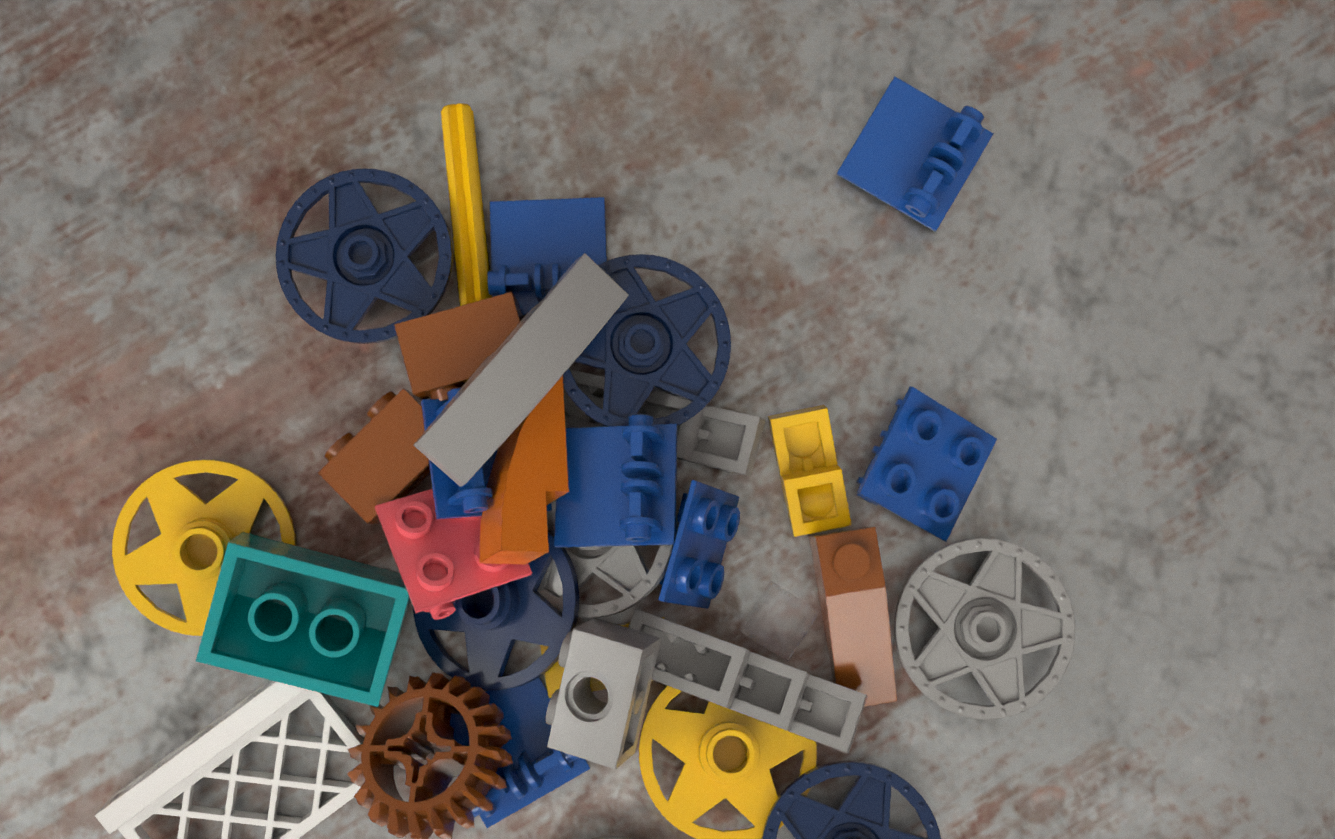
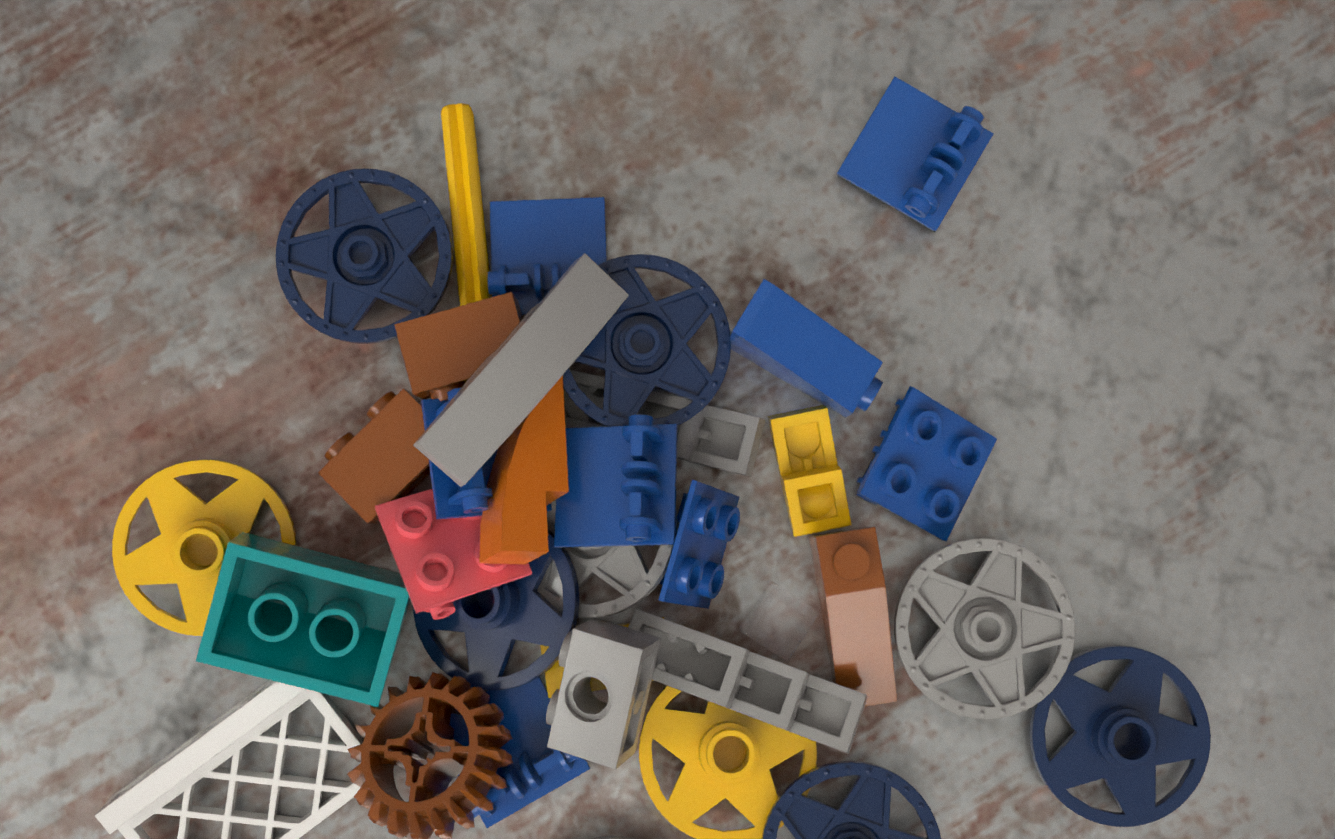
none -> blue slope [730,279,883,418]
none -> dark blue wheel [1029,645,1211,827]

